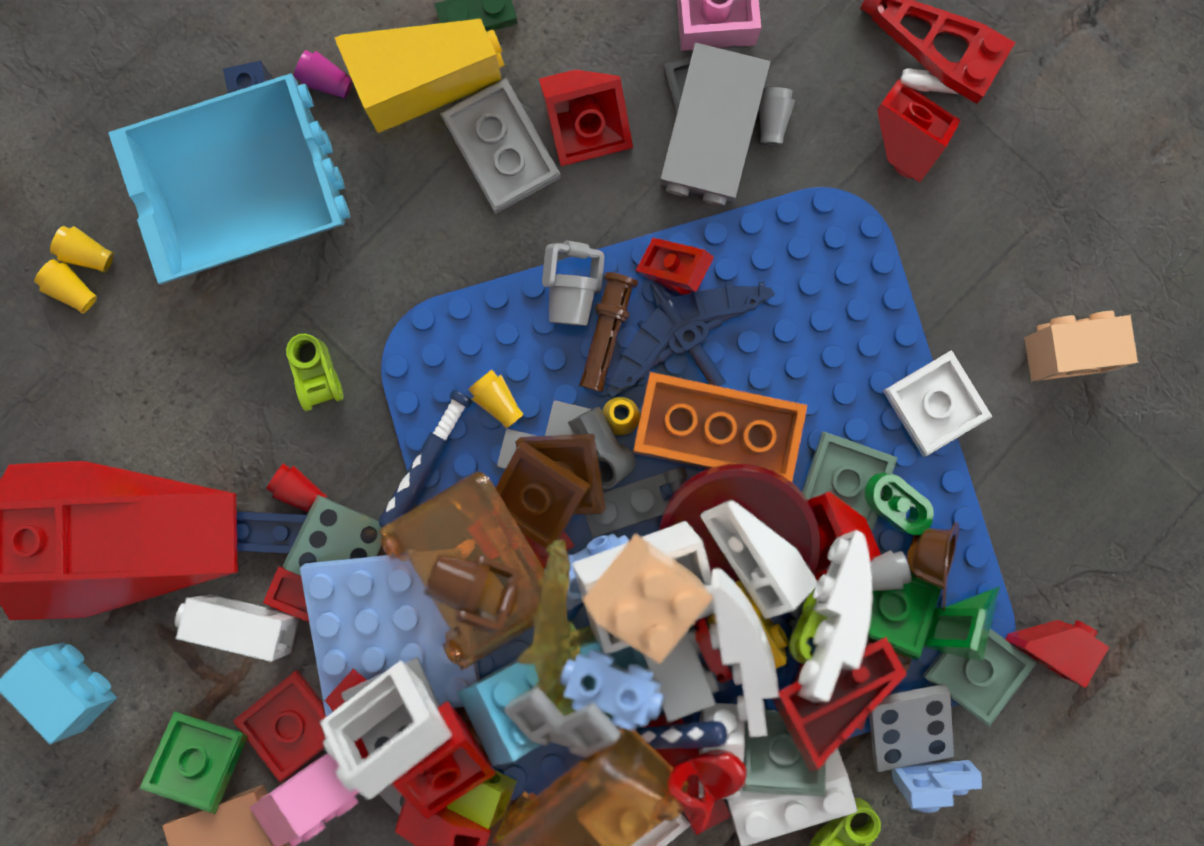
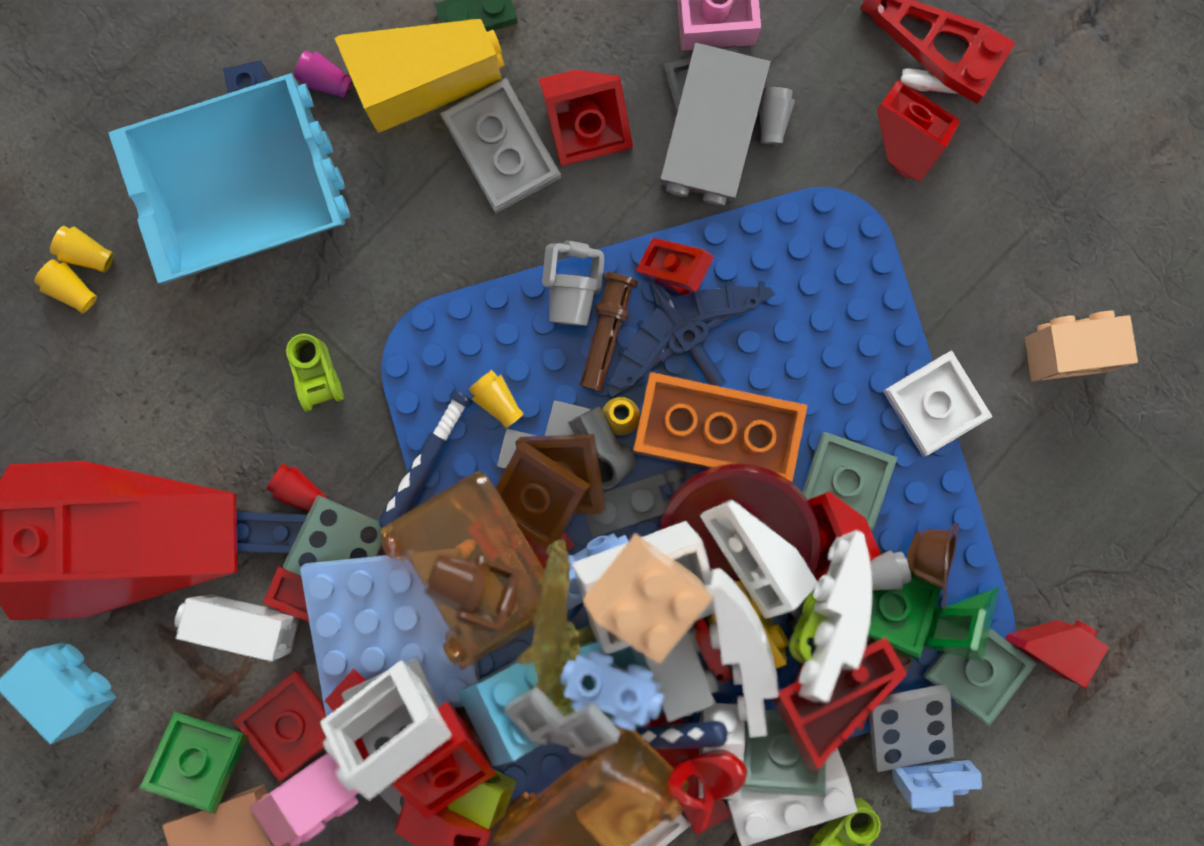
green plate [864,473,934,535] -> none

